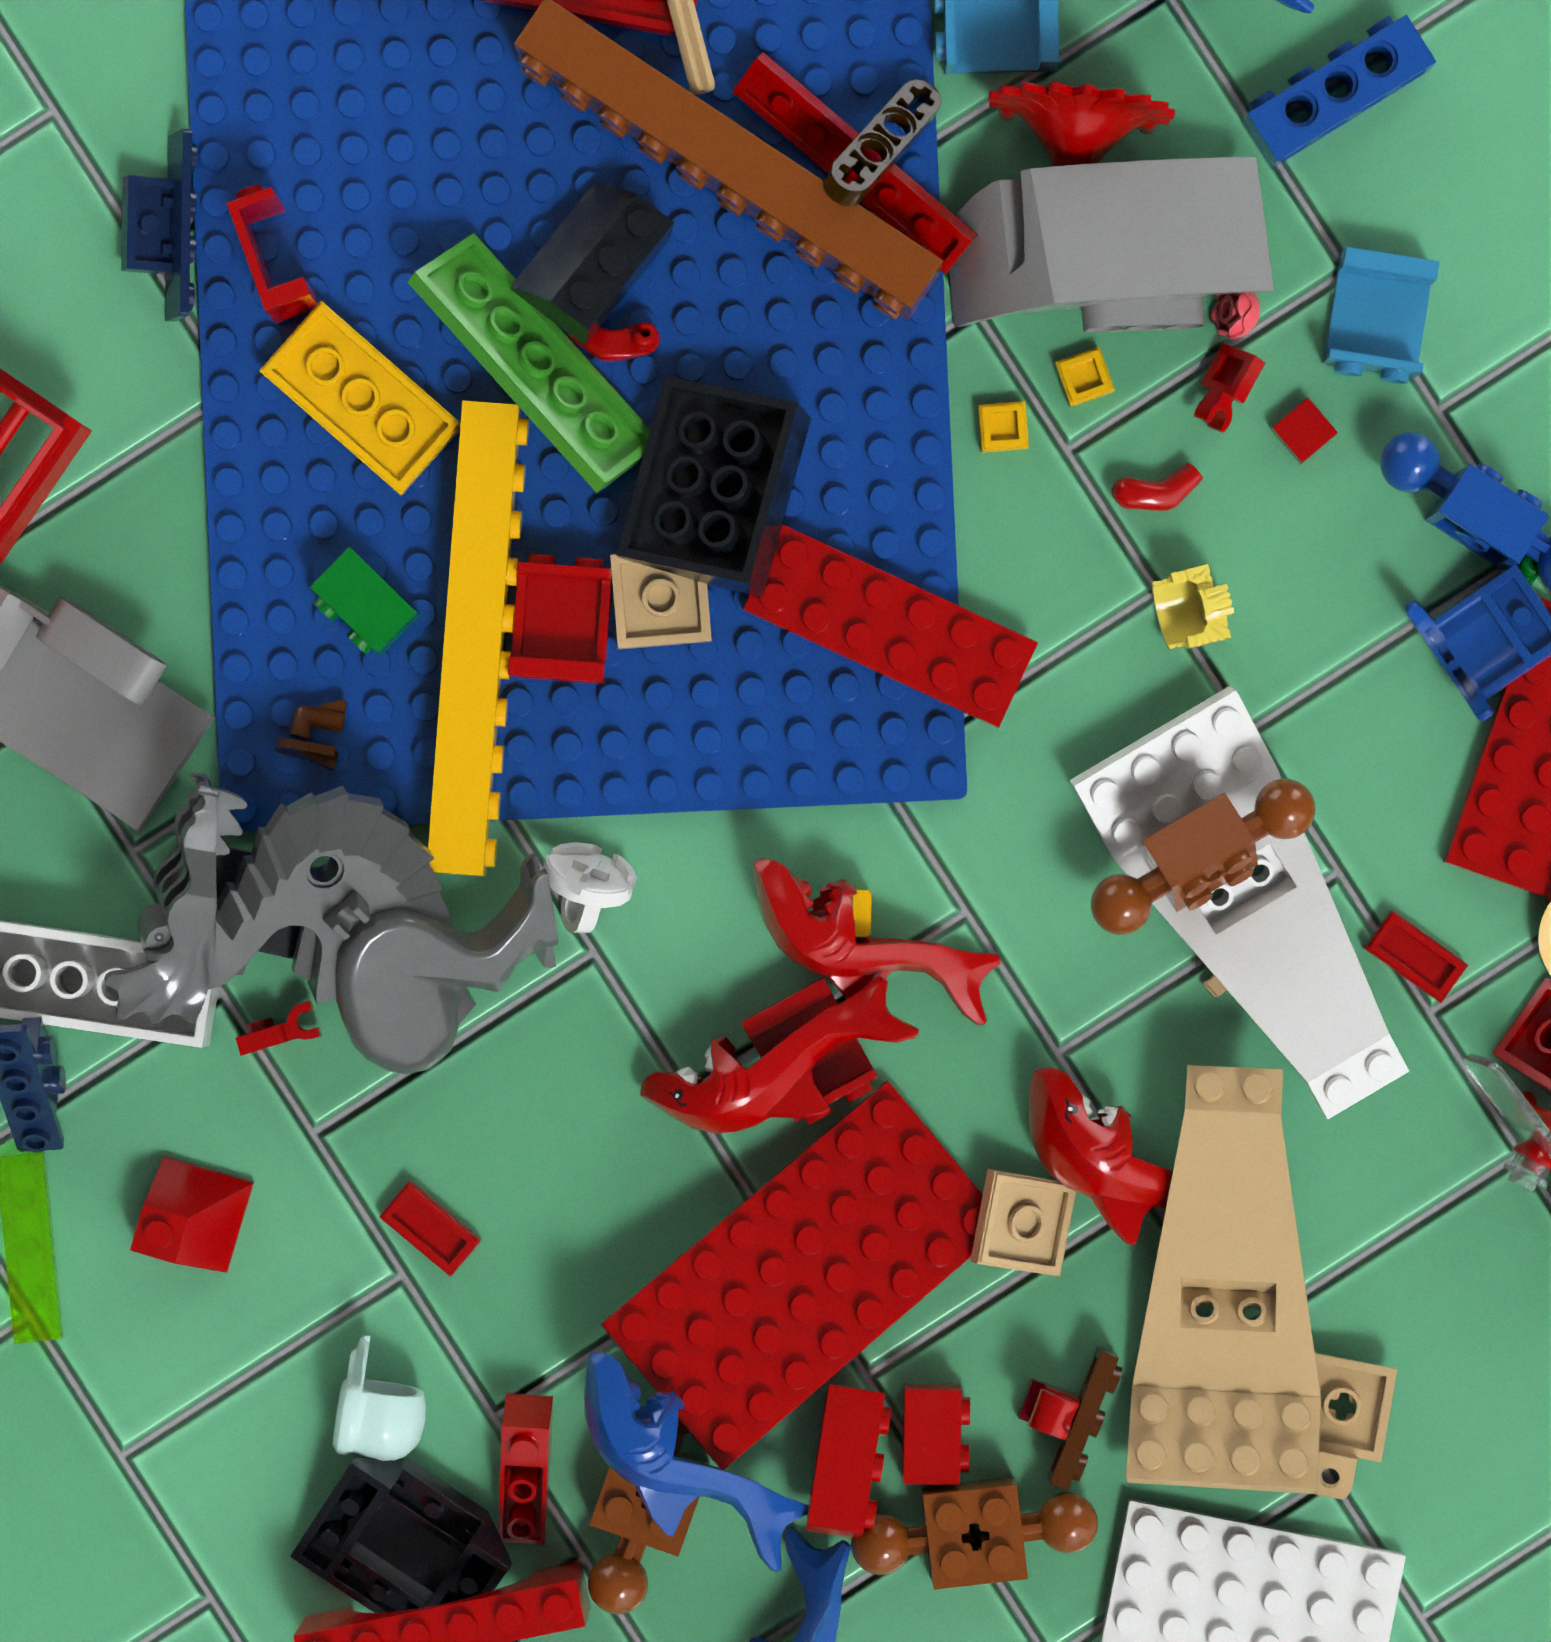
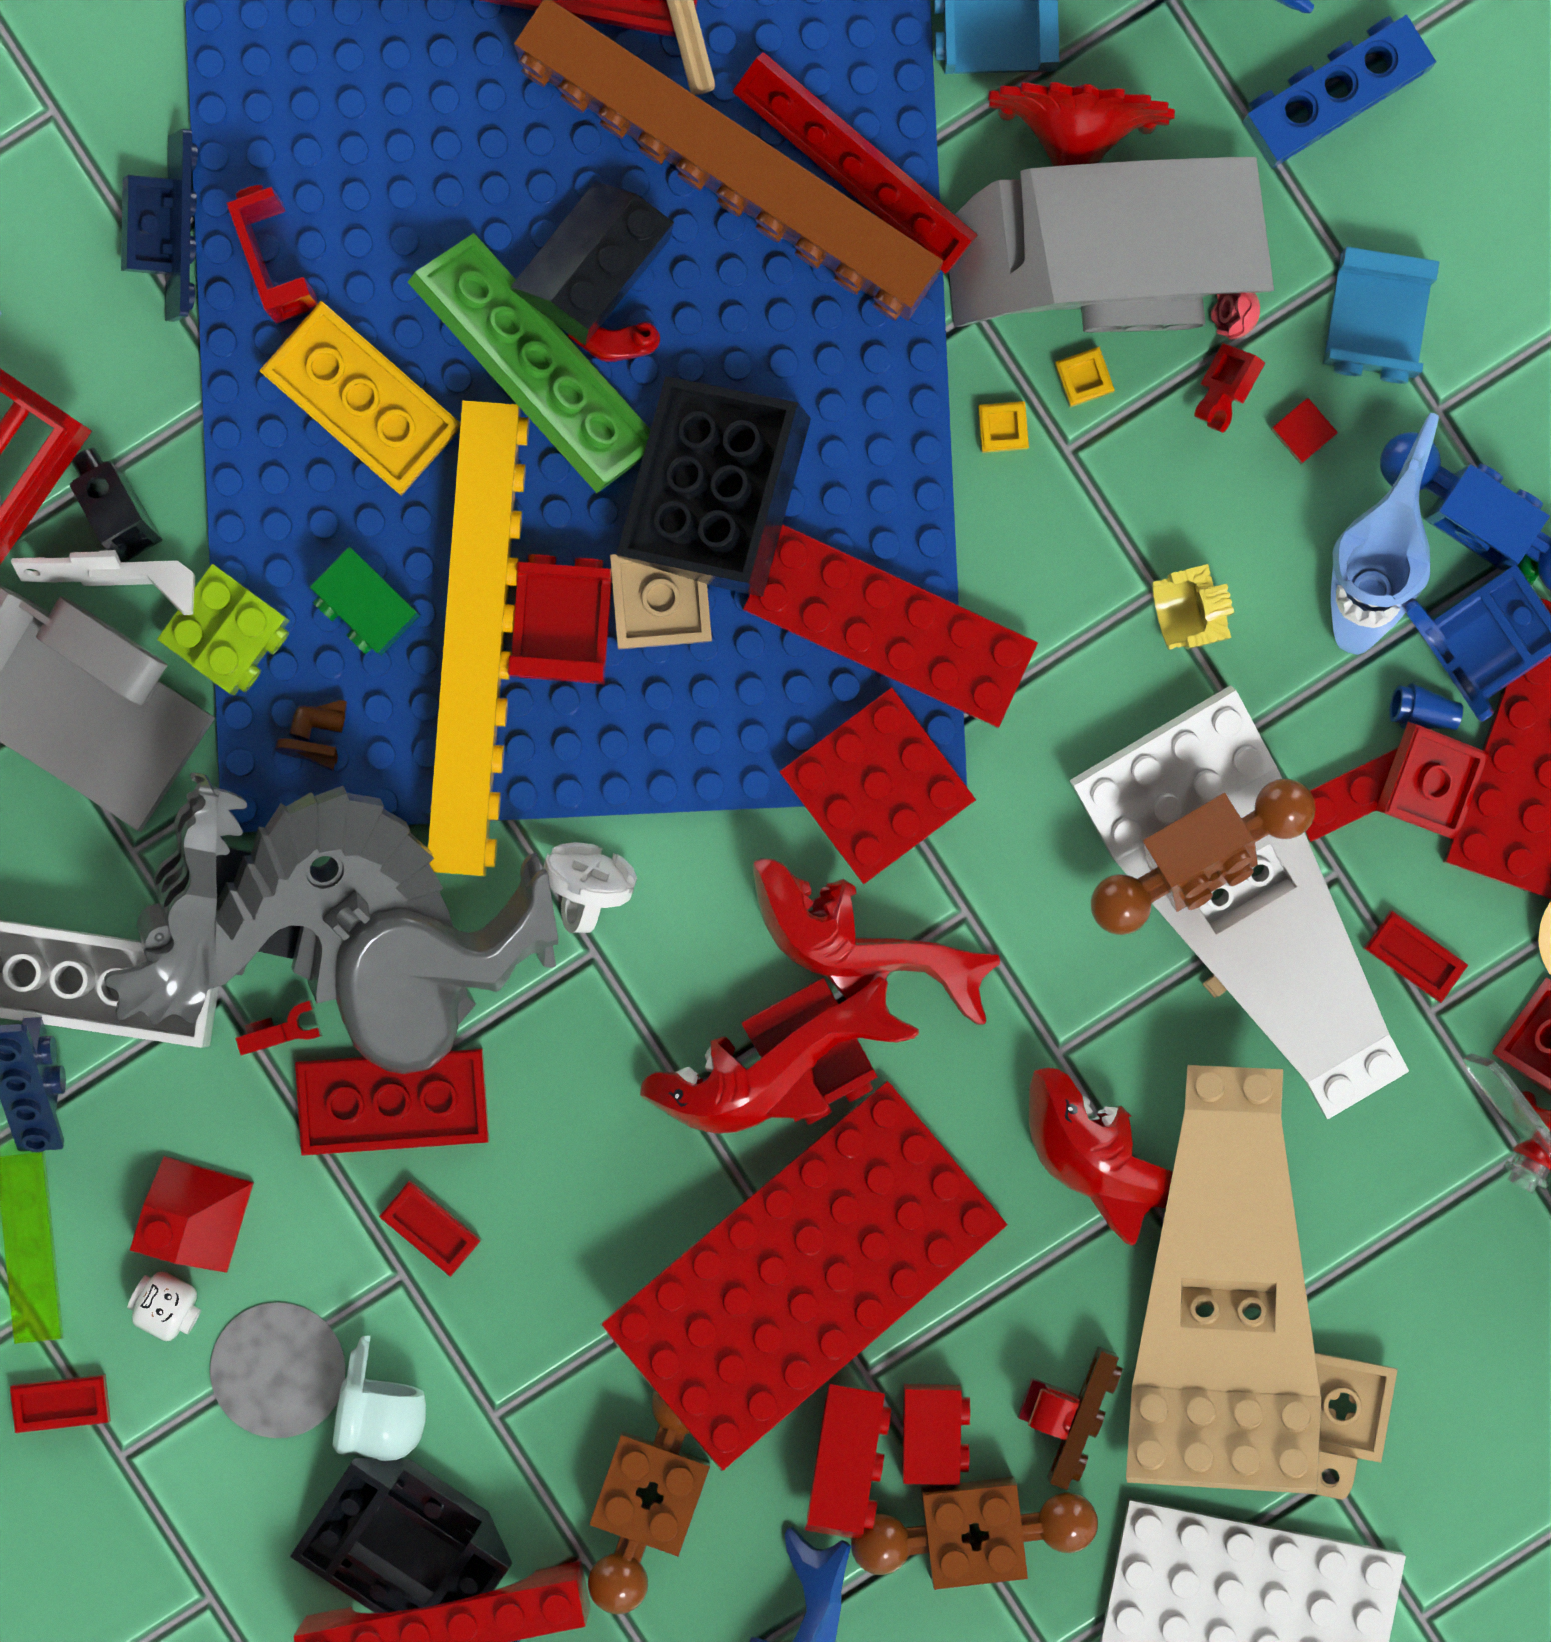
red slope [498,1393,553,1545] -> none
blue piece [584,1351,808,1572] -> none
dark brown beam [824,79,942,206] -> none
yellow tile [852,890,872,937] -> none
tan tile [970,1169,1076,1277] -> none
red arm [1111,463,1203,511] -> none
none -> red tile [10,1374,111,1433]
none -> white piece [11,550,195,615]
none -> black torso [69,448,163,562]
none -> white head [127,1271,201,1341]
none -> lime plate [157,564,290,696]
none -> flat silver sticker [210,1302,346,1438]
none -> red tile [295,1048,489,1156]
none -> red plate [779,687,976,885]
none -> red plate [1305,747,1398,842]
none -> light blue piece [1331,413,1439,655]
none -> red tile [1376,722,1489,839]
none -> blue cone [1389,683,1463,730]

